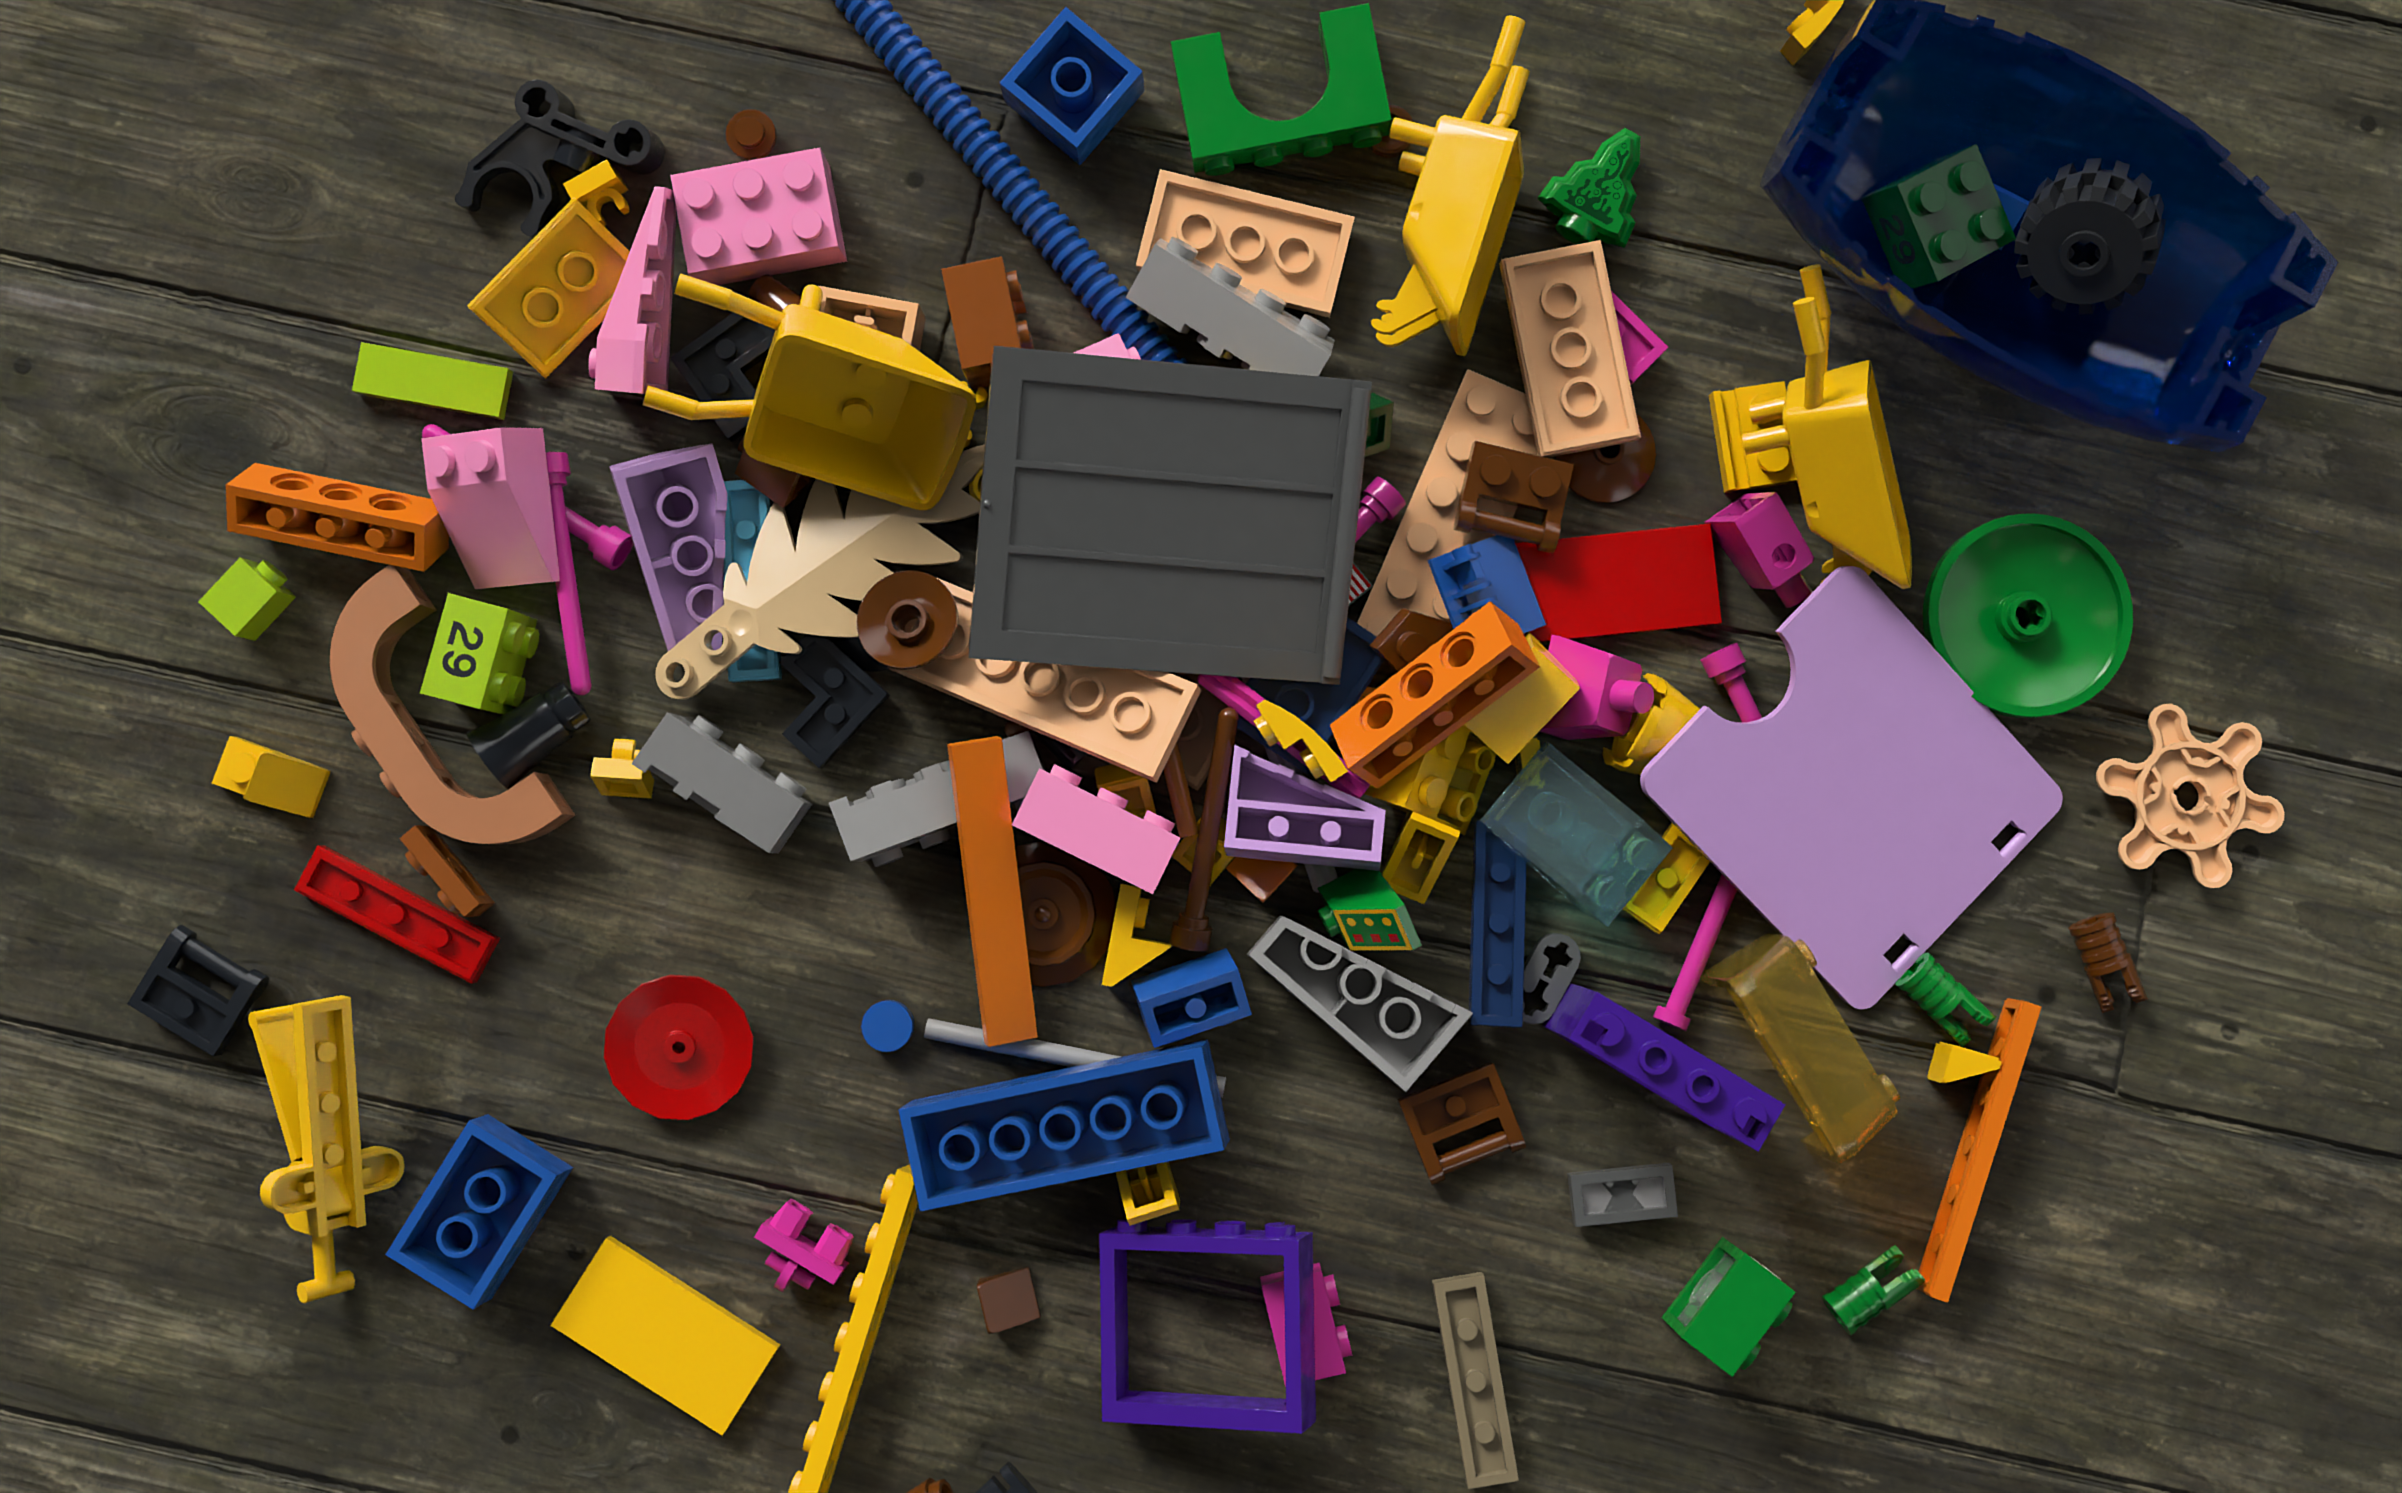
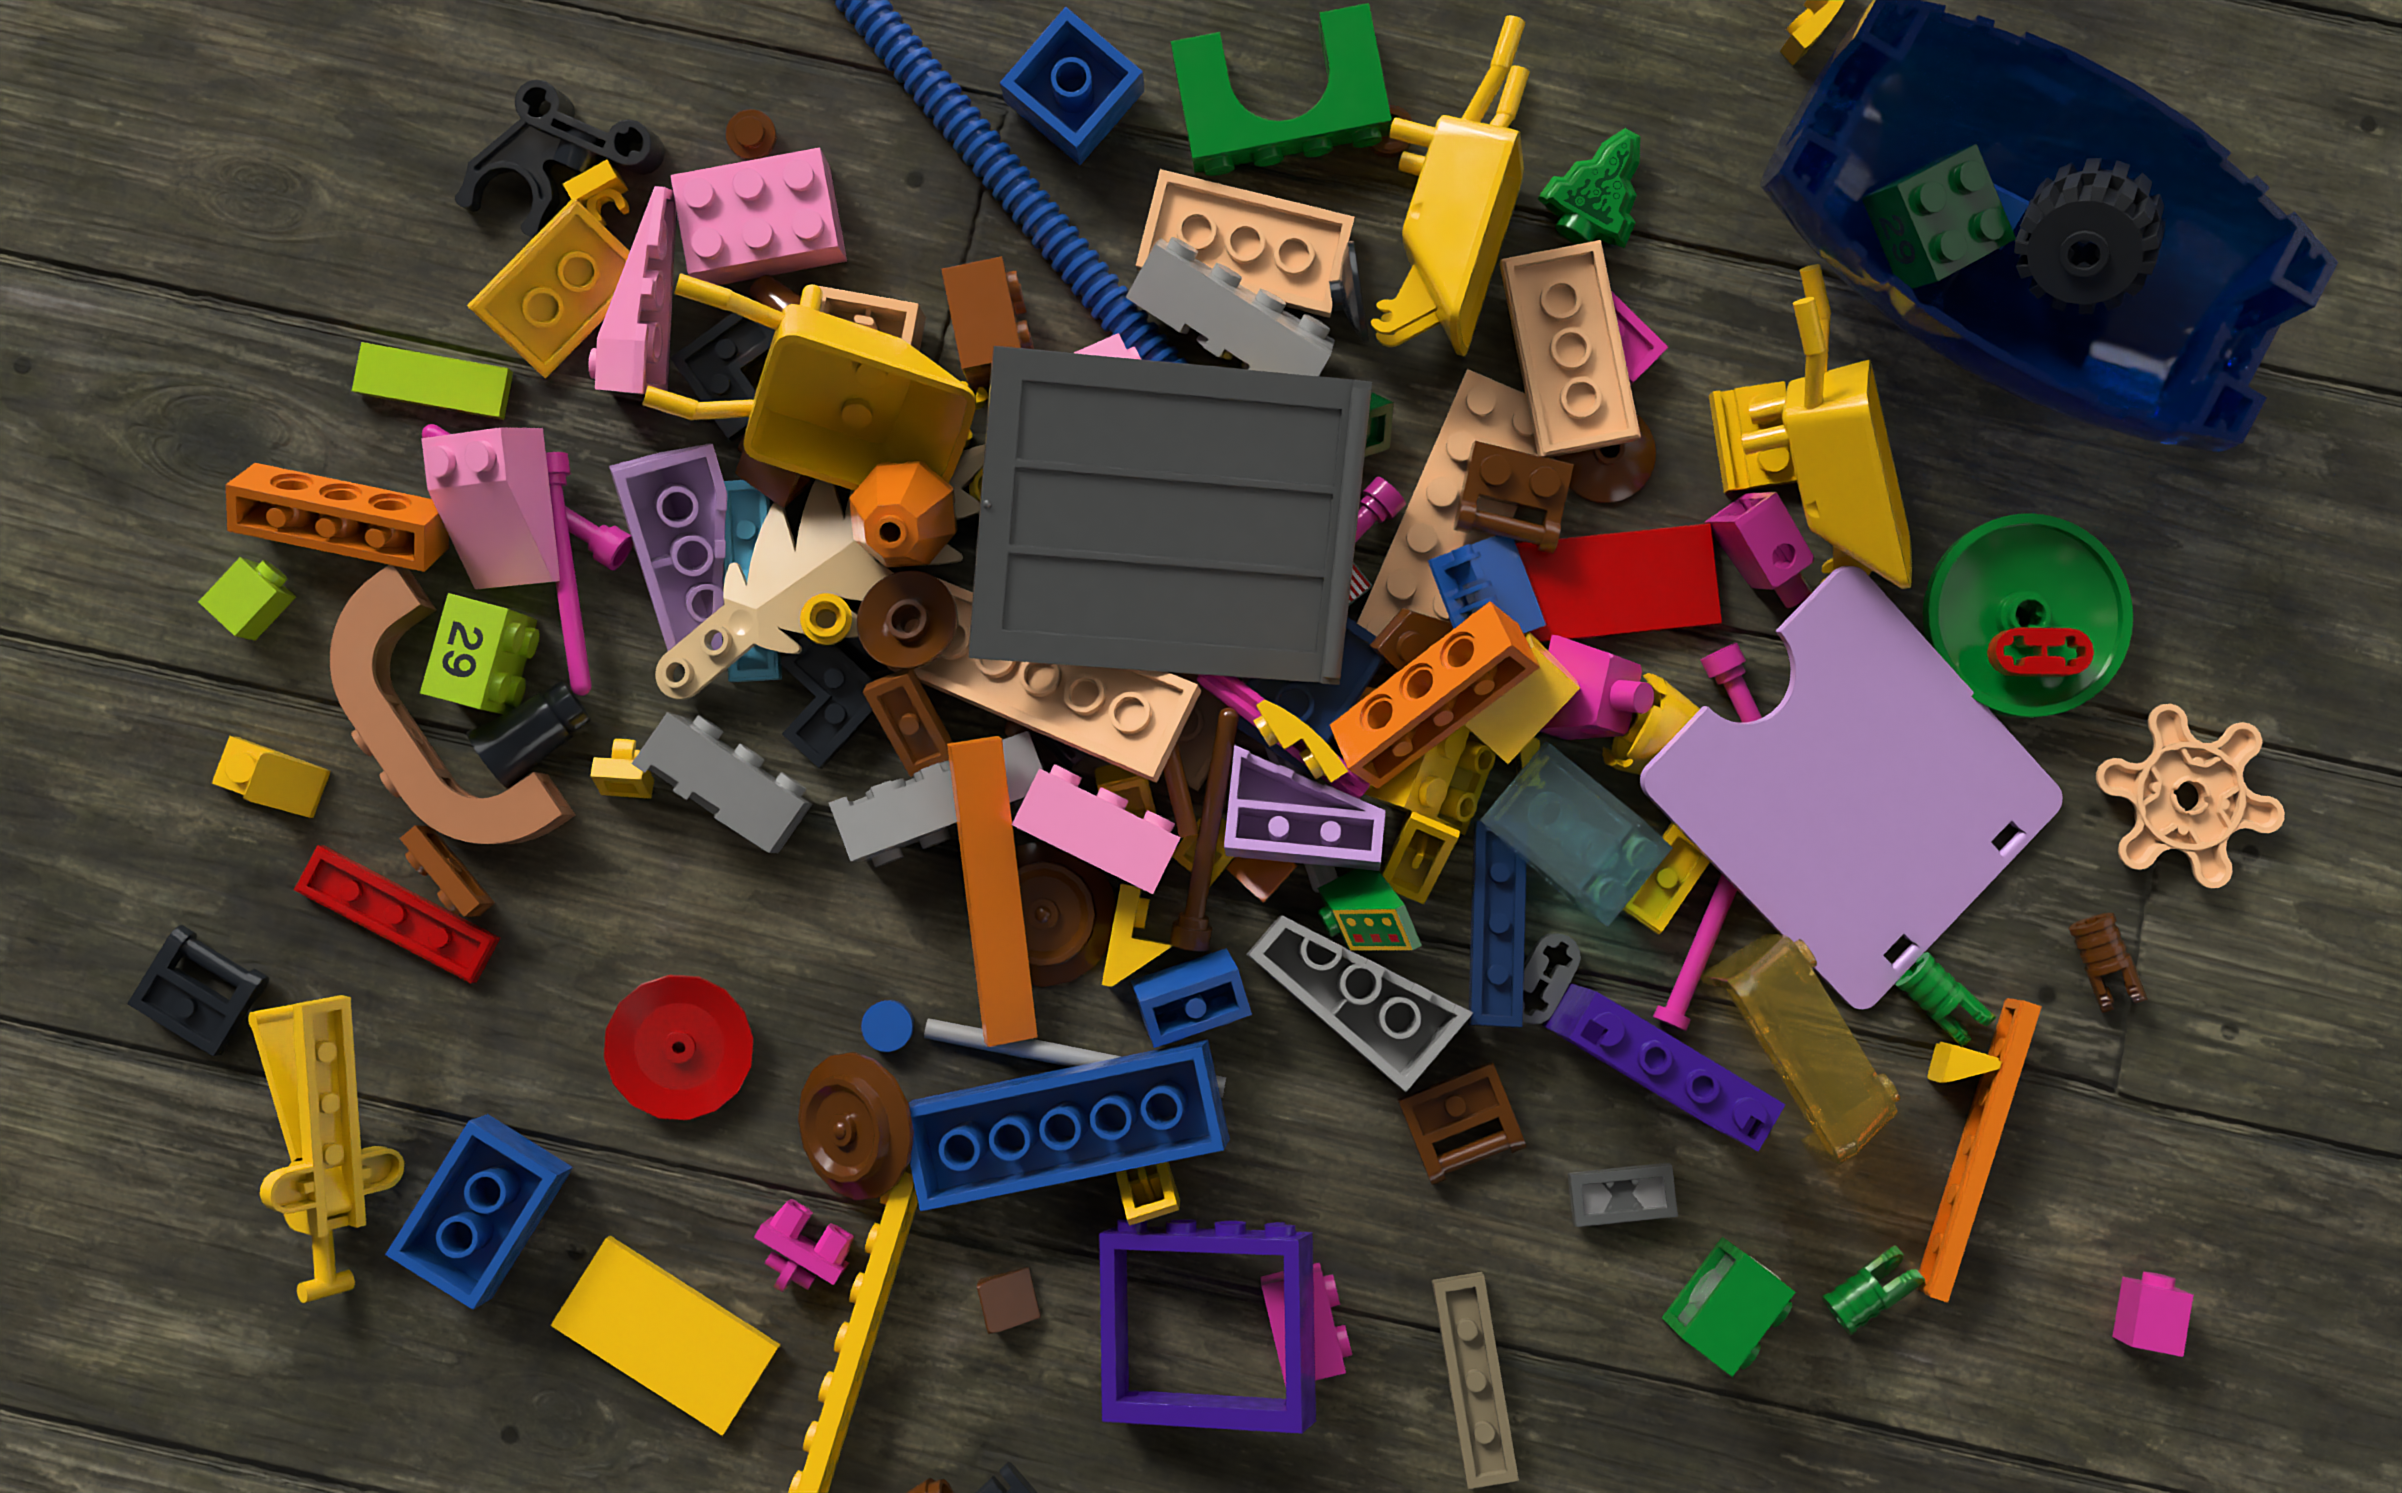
none -> reddish brown piece [798,1052,914,1200]
none -> yellow plate [800,593,852,645]
none -> orange cone [849,460,958,567]
none -> dark orange plate [863,669,953,777]
none -> black dish [1329,240,1369,343]
none -> red beam [1987,627,2094,677]
none -> dark pink brick [2112,1271,2194,1357]

